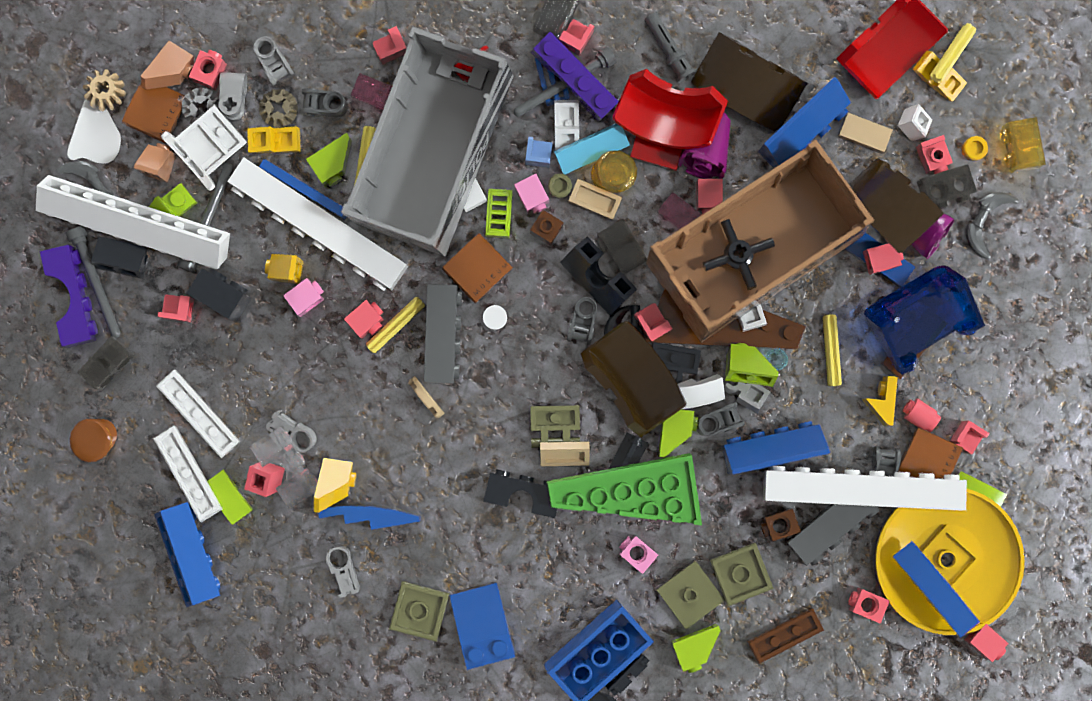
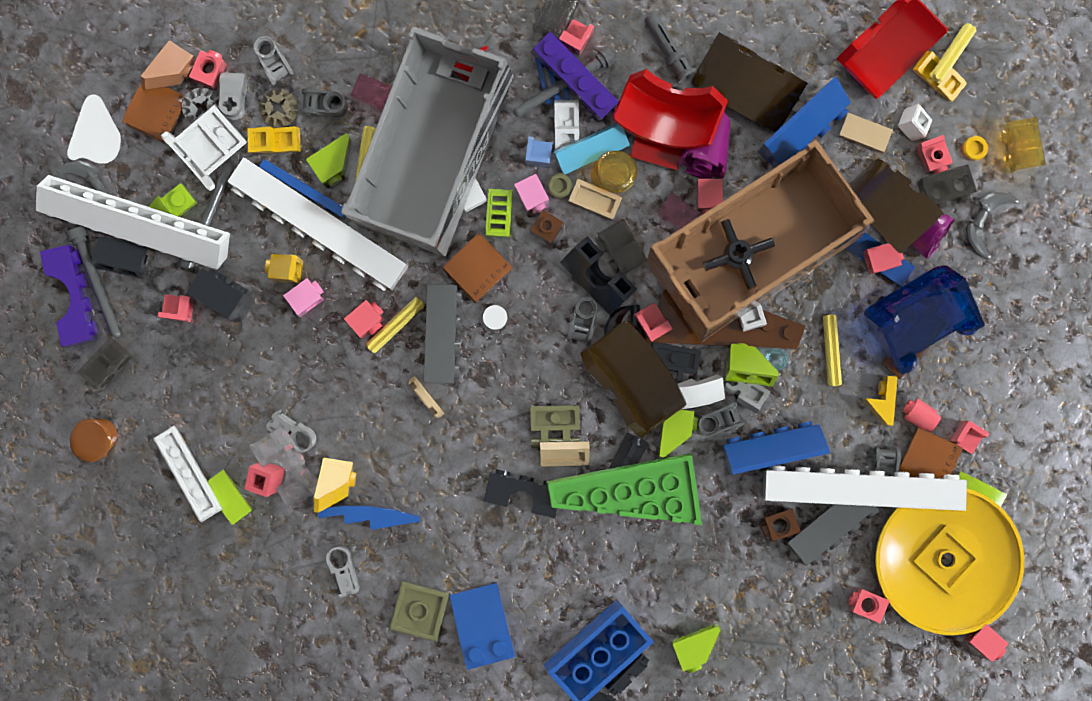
tan gear [83,69,126,111] -> none
nougat slope [134,143,176,183] -> none
brick [154,502,220,607] -> none
white tile [156,370,241,458] -> none
coral panel [373,26,407,65] -> none
bright pink brick [619,535,658,574] -> none
olive plate [656,560,725,629] -> none
olive plate [710,542,774,606] -> none
reddish brown tile [747,608,824,664] -> none
blue slope [893,541,980,638] -> none

